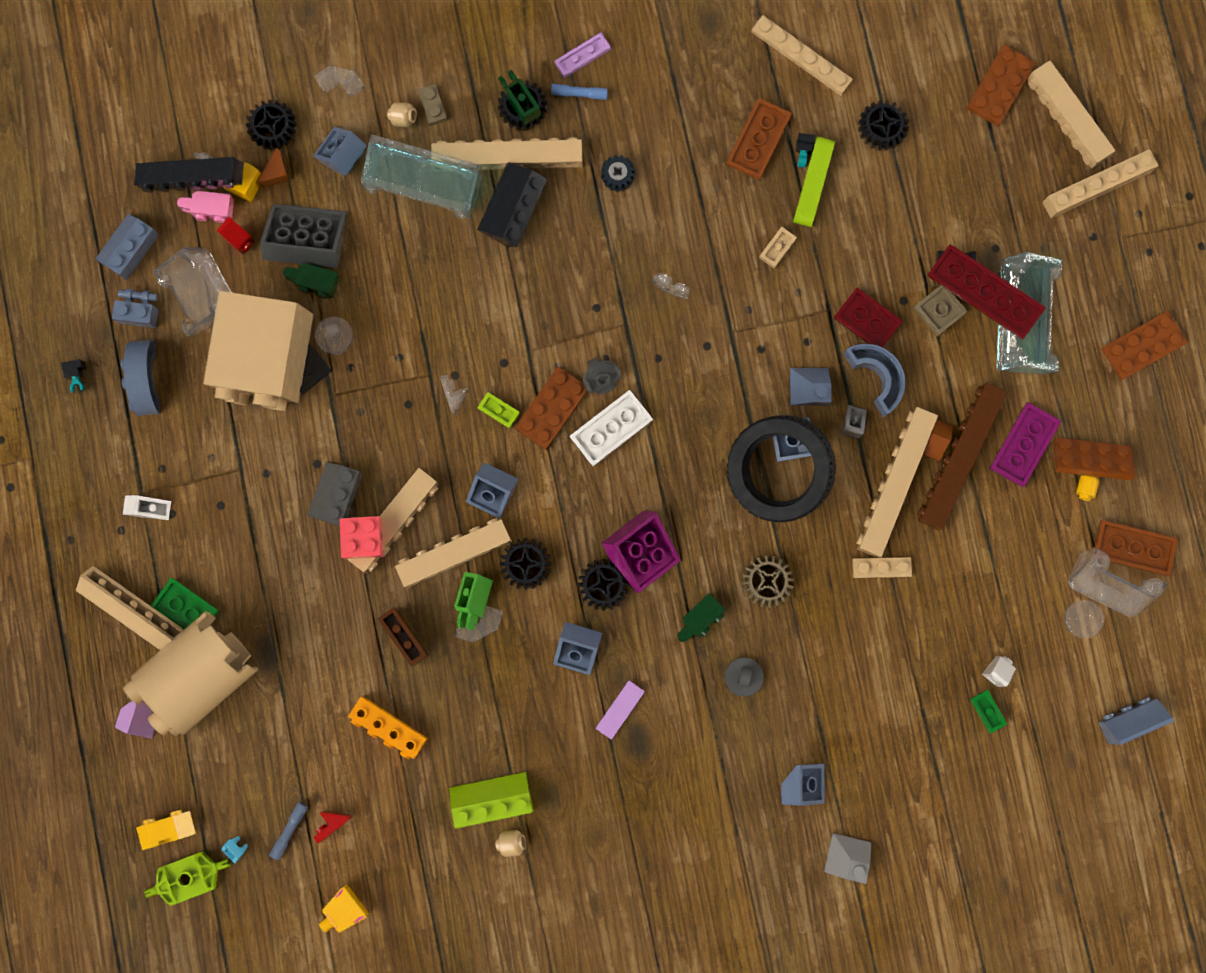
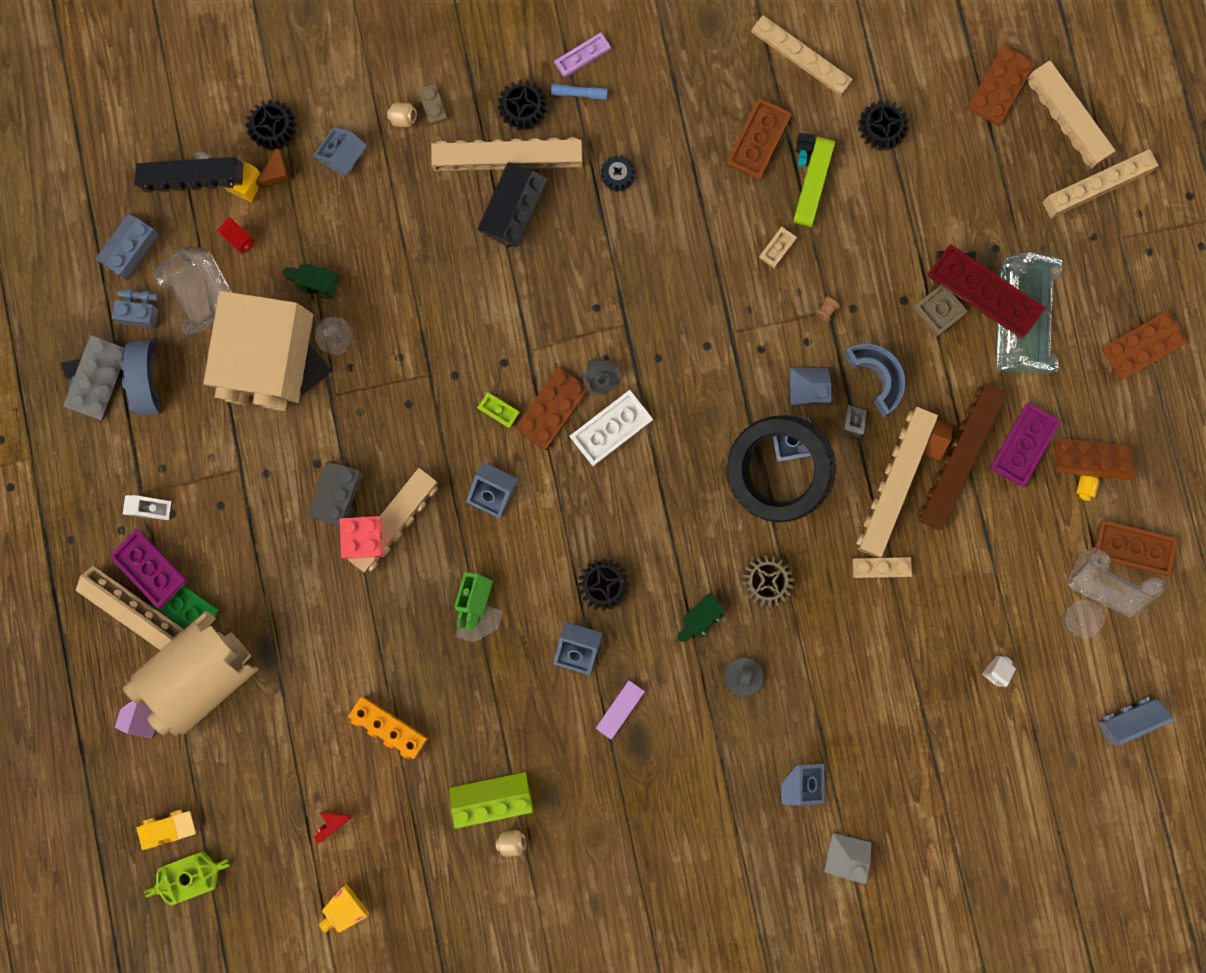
bright pink hinge [177,191,235,223] -> none
medium azure tile [221,836,248,863] -> none
dark grey slope [260,204,347,268] -> none
sand blue piece [269,802,308,861] -> none
clear tile [314,66,365,98] -> none
windscreen [361,134,483,219] -> none
reddish brown brick [377,607,429,667] -> none
tan brick [395,518,512,588] -> none
clear slope [440,374,469,415] -> none
dark green hinge [498,70,541,125] -> none
black gear [500,538,552,590] -> none
magenta slope [602,511,681,593] -> none
clear slope [652,273,690,299] -> none
dark red plate [833,288,902,348] -> none
green plate [969,690,1007,734] -> none
none -> light grey plate [63,335,125,420]
none -> magenta plate [110,529,188,609]
none -> medium nougat bush [815,297,840,322]

